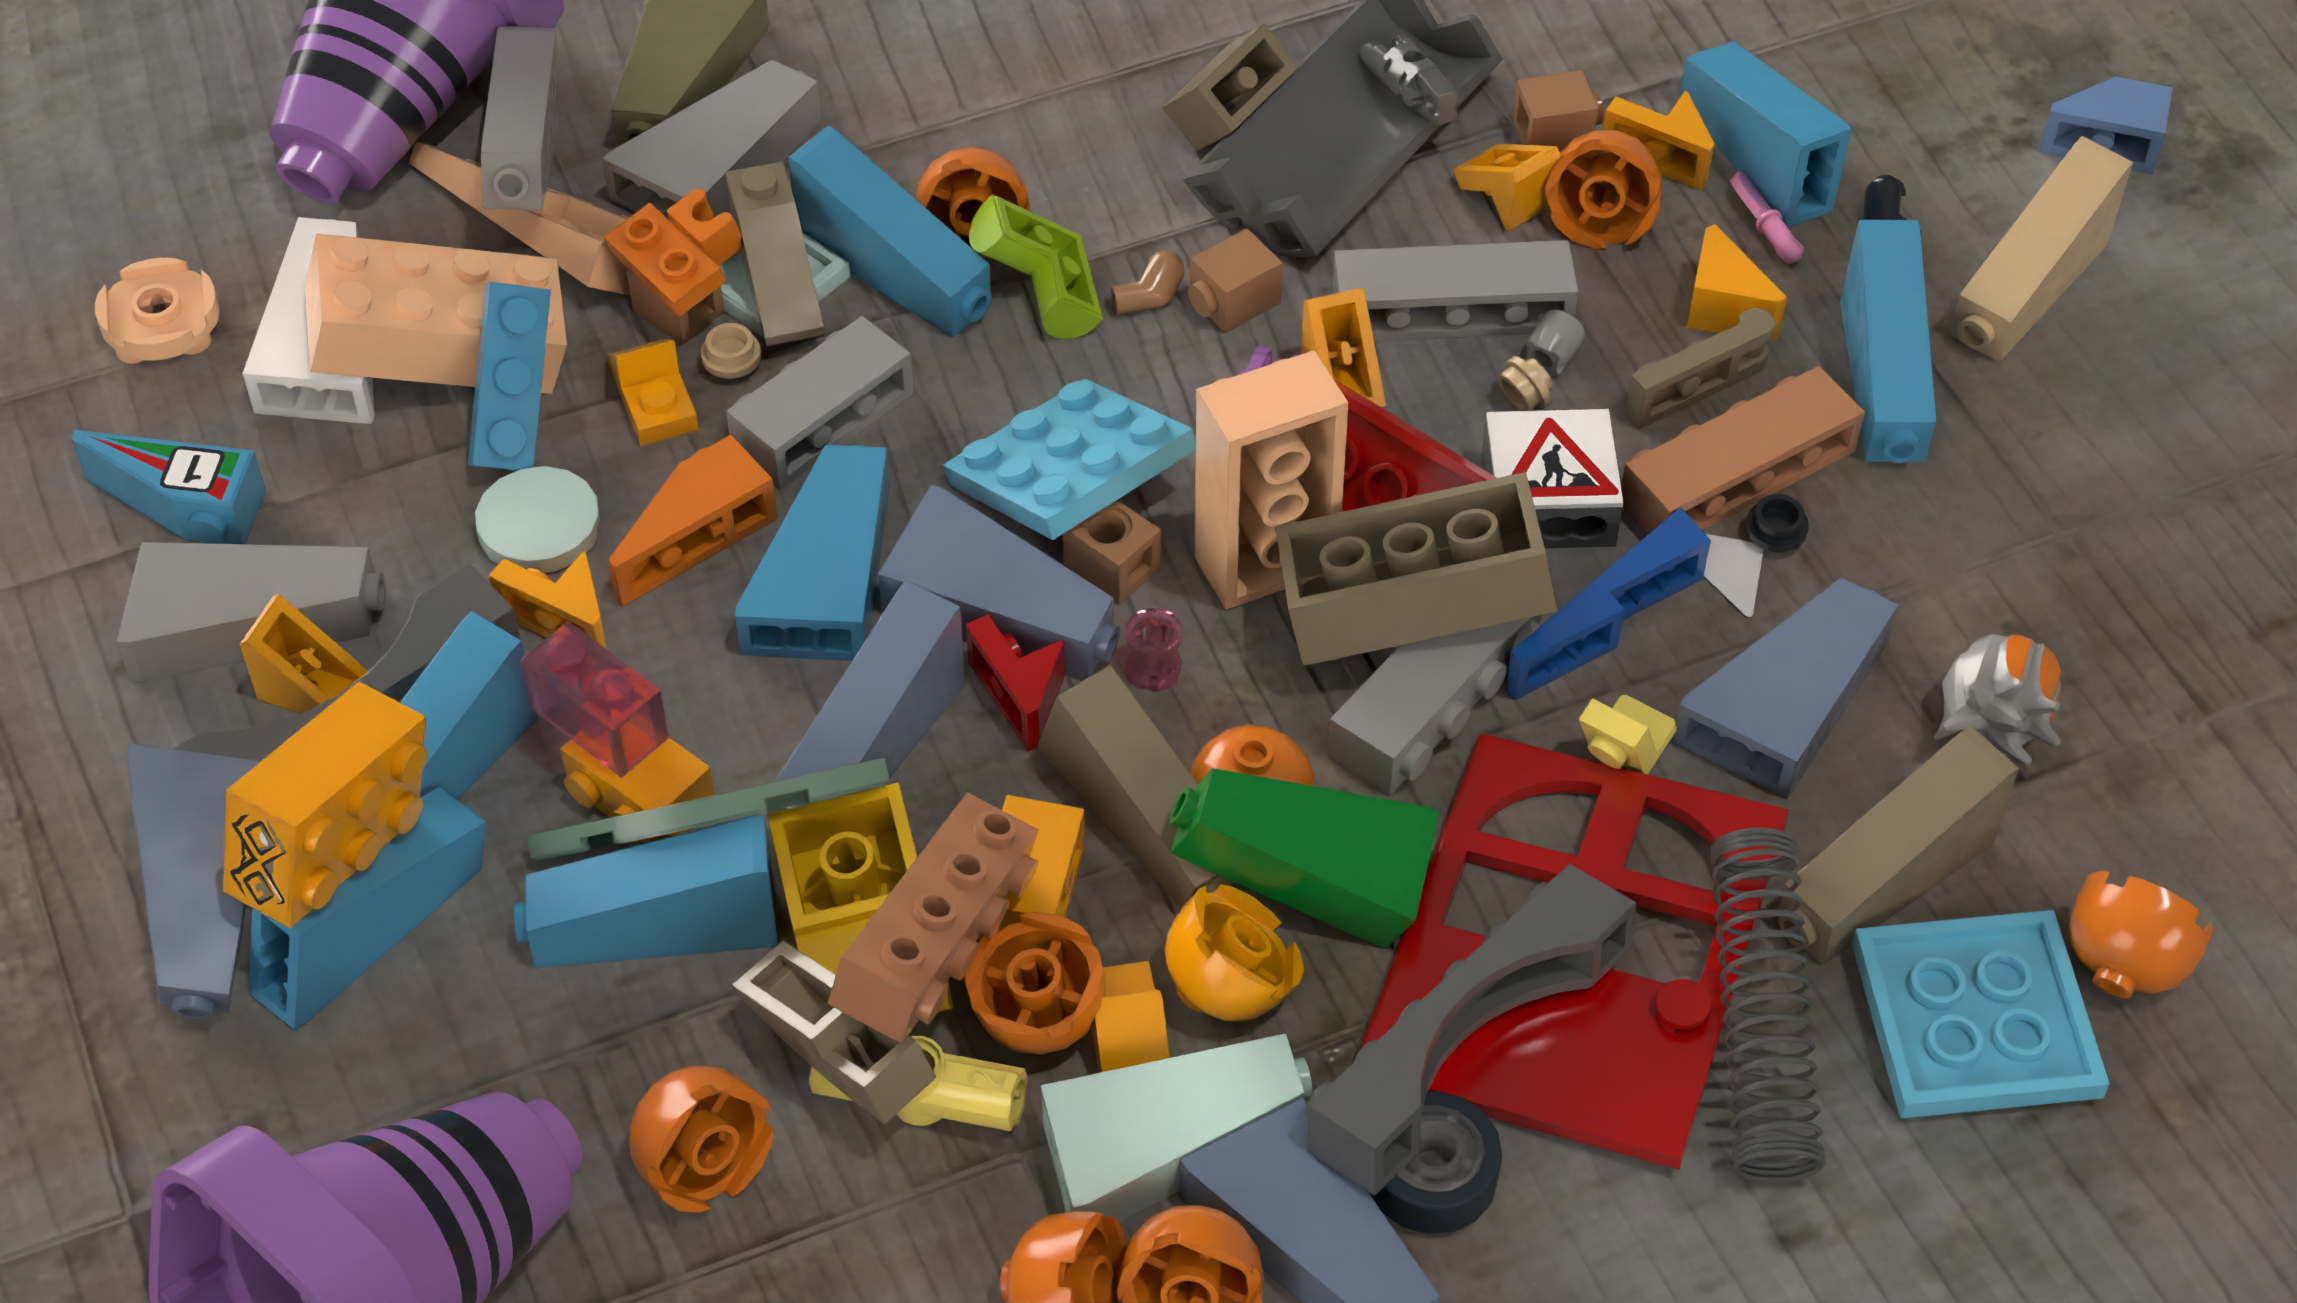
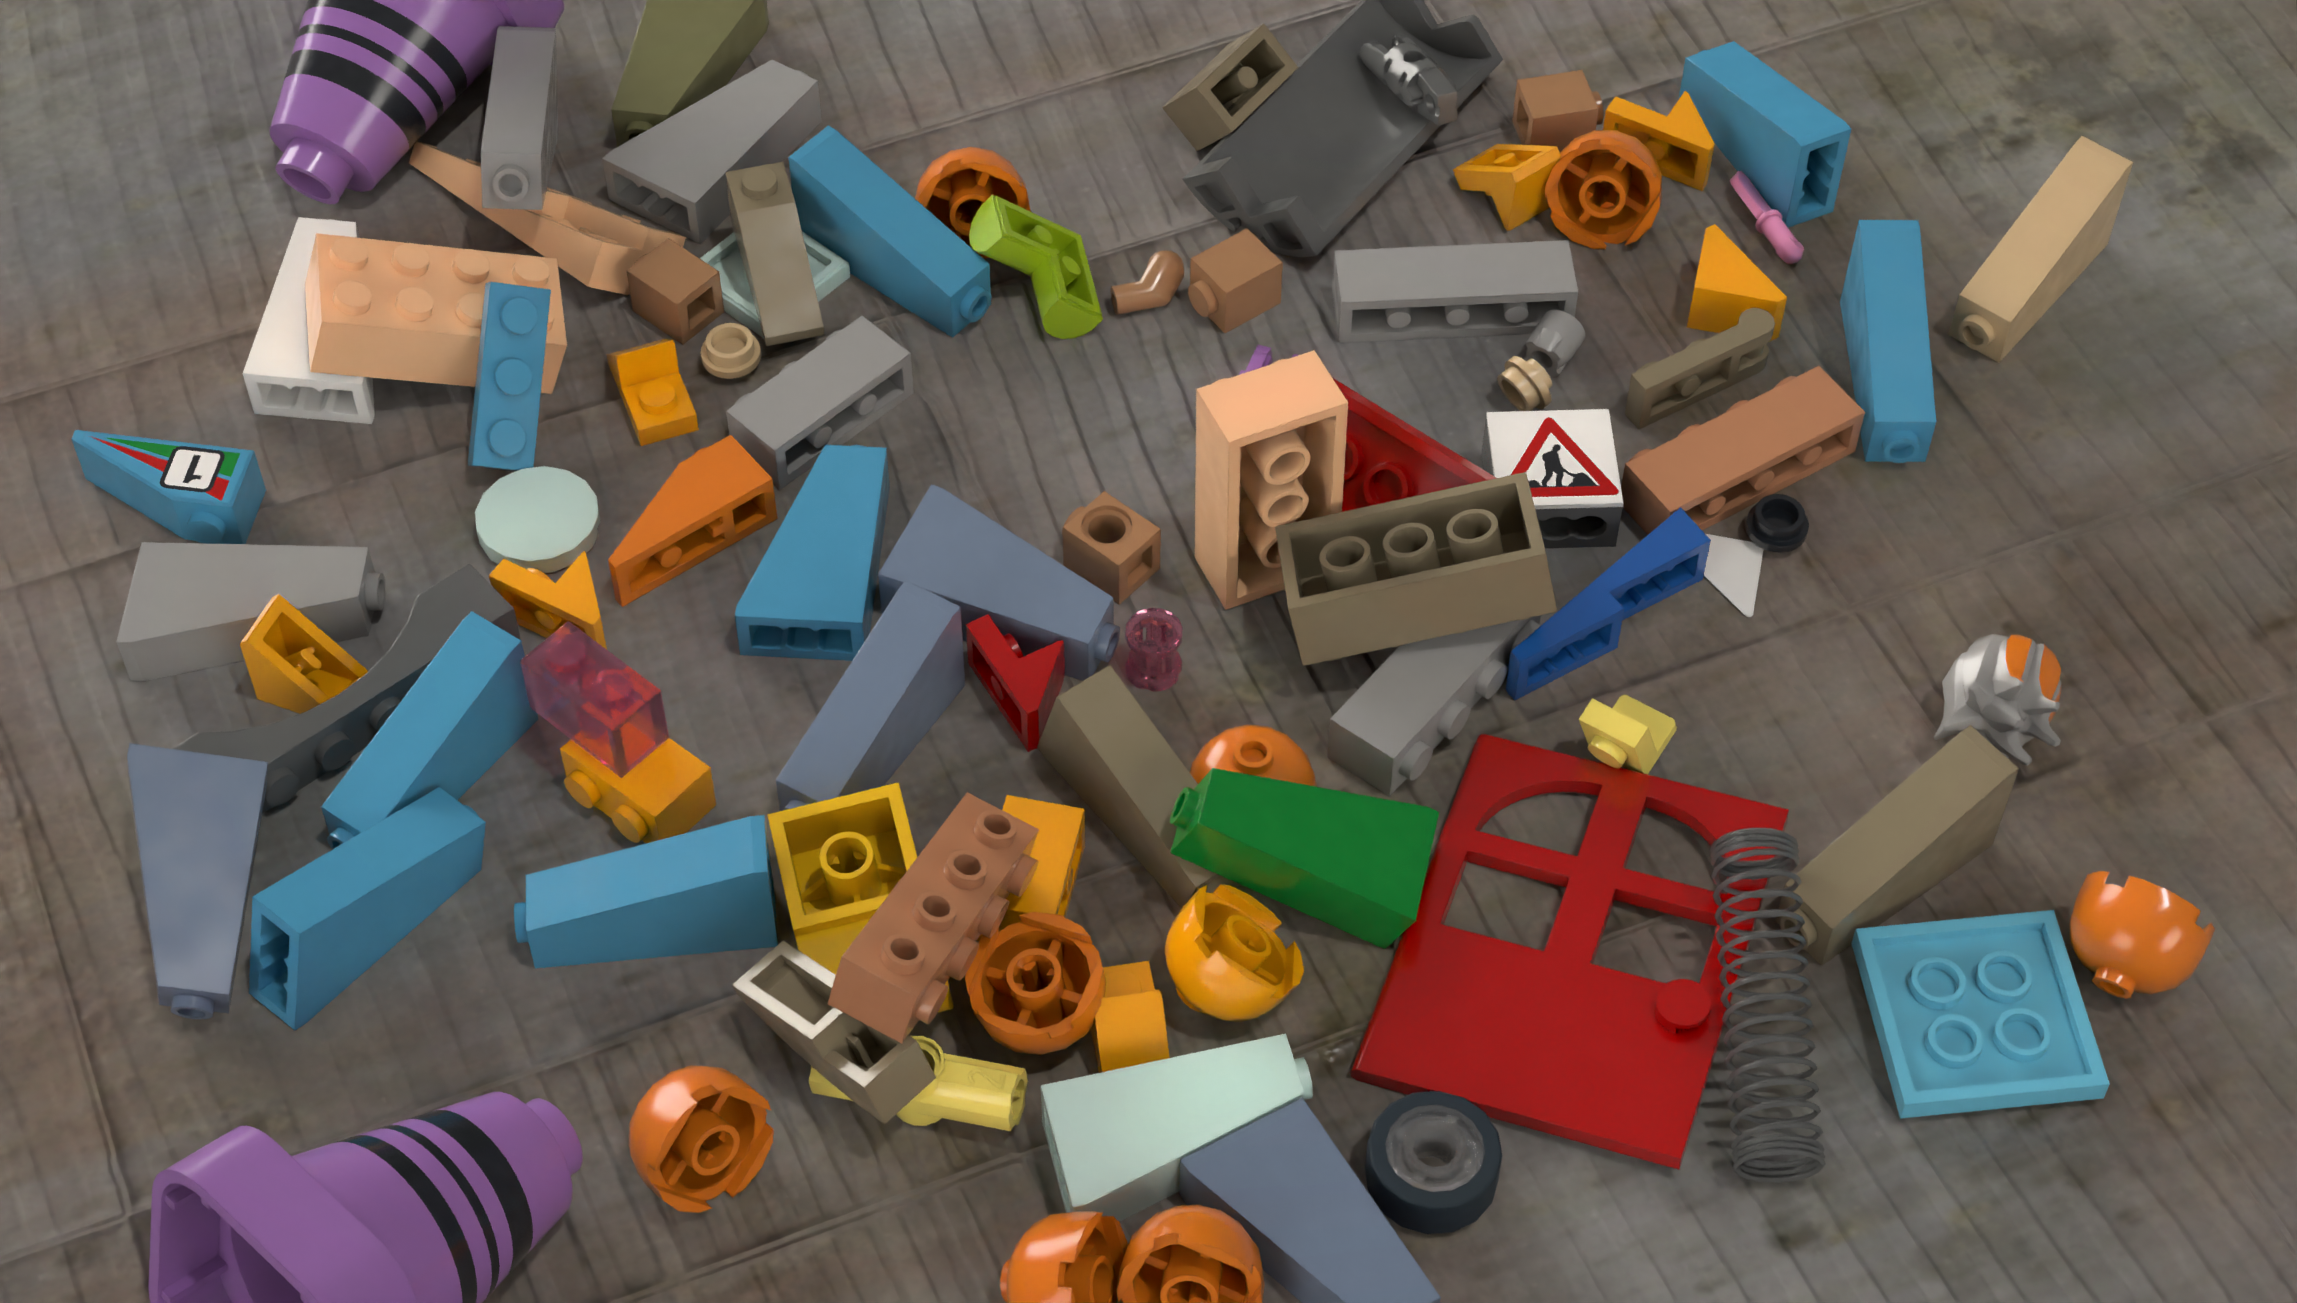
light nougat plate [95,258,220,364] -> none
light orange brick [223,682,427,929] -> none
sand green tile [526,758,890,861] -> none
orange plate [604,188,742,317] -> none
medium azure plate [943,378,1196,540] -> none
light orange slope [1301,288,1386,407] -> none
dark grey arch [1306,864,1636,1195] -> none
sand blue slope [1672,578,1899,799] -> none
black arm [1863,175,1921,232] -> none
medium blue slope [2039,77,2173,174] -> none

